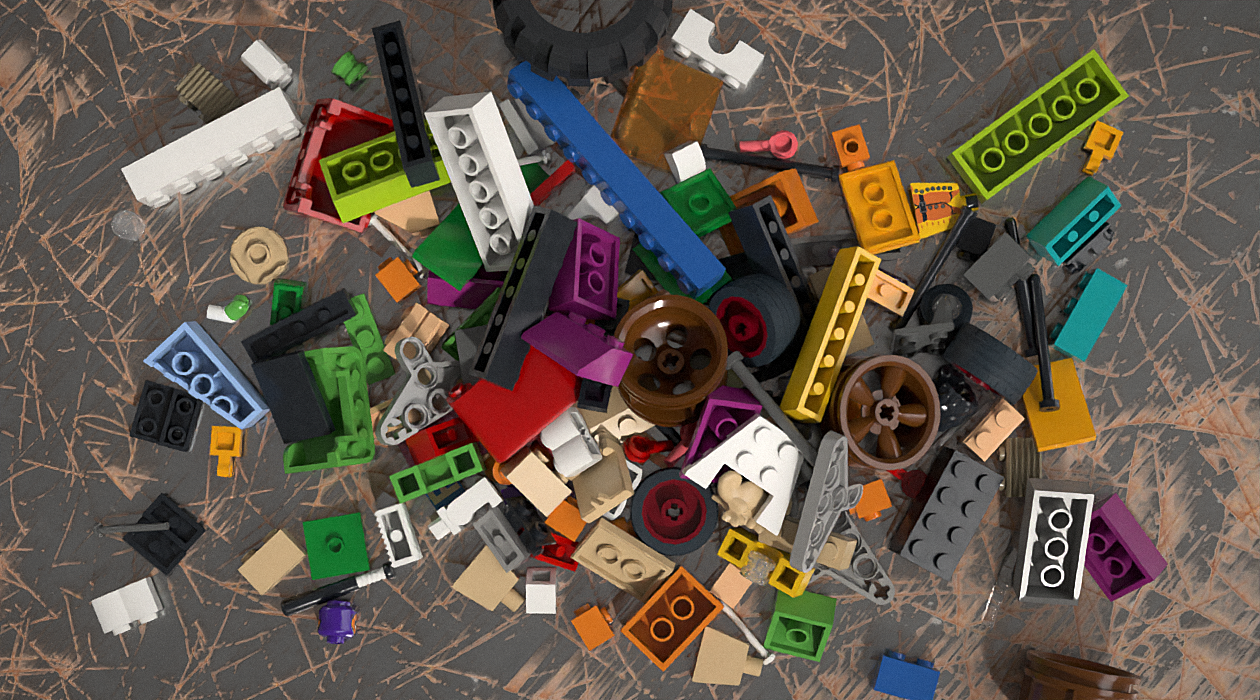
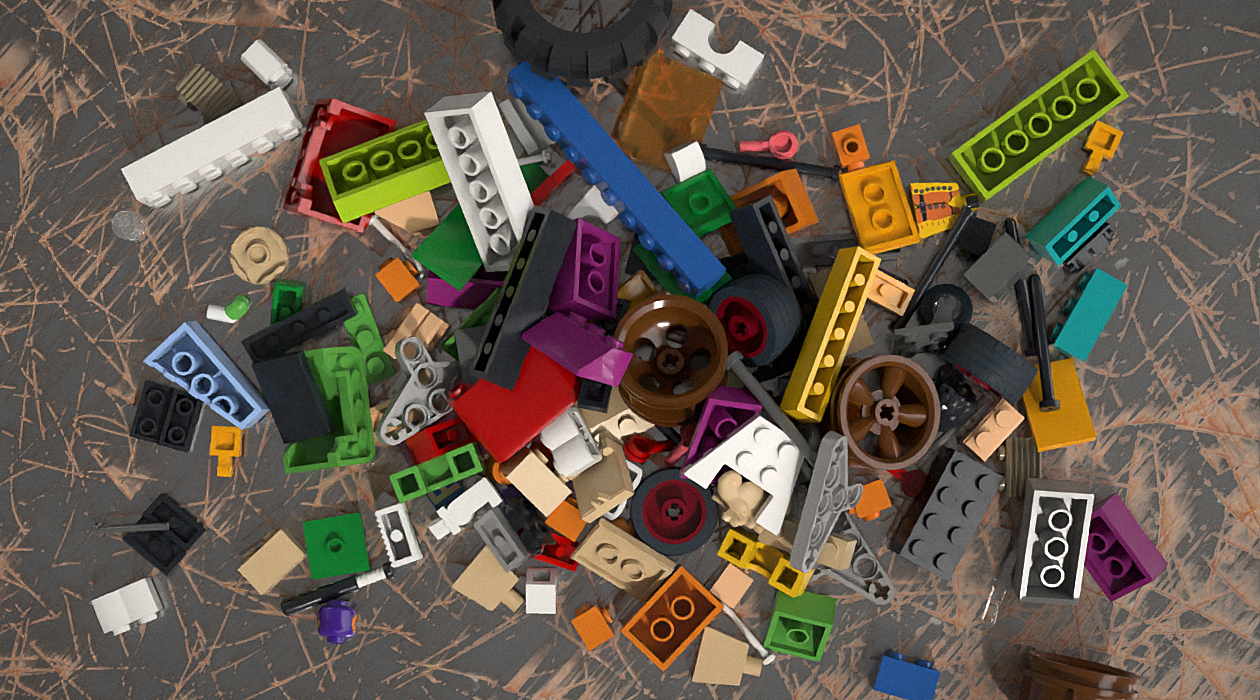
bright green wheel [331,51,368,88] -> none
black brick [372,20,440,188] -> none
clear wheel [739,551,777,586] -> none

